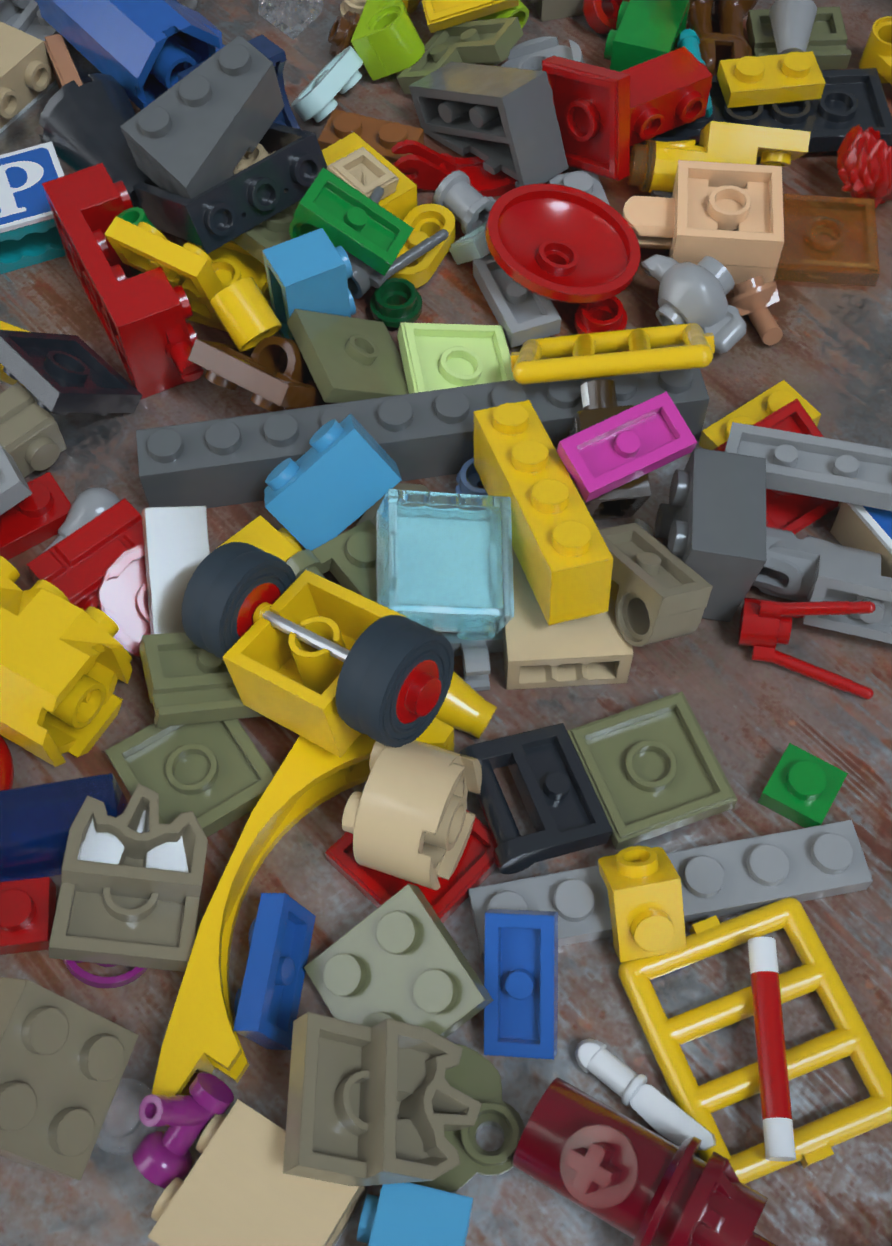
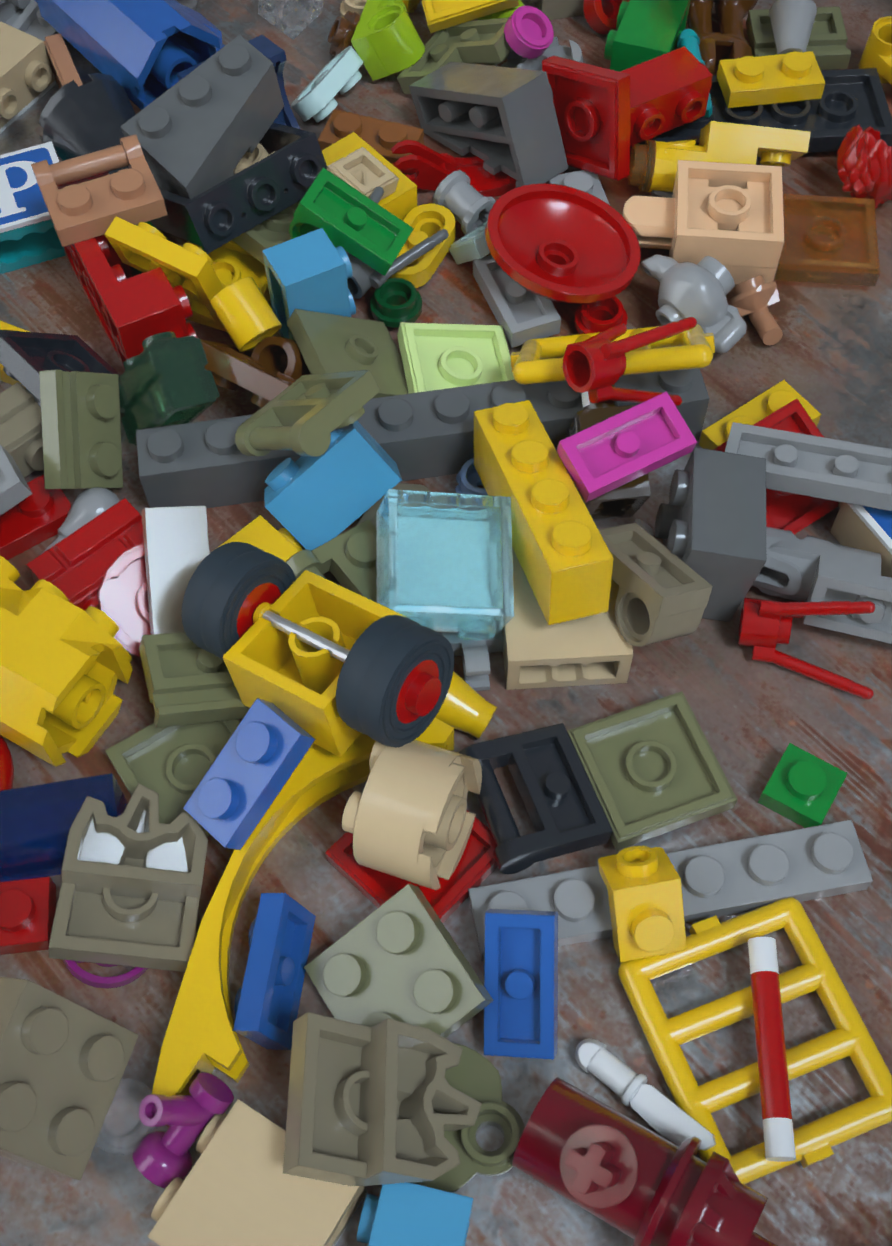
none -> nougat plate [31,134,167,247]
none -> olive plate [39,370,123,489]
none -> clear green brick [119,332,220,446]
none -> plate [183,698,315,850]
none -> olive plate [235,370,381,457]
none -> dark pink tile [504,6,554,59]
none -> red plant [562,317,697,407]

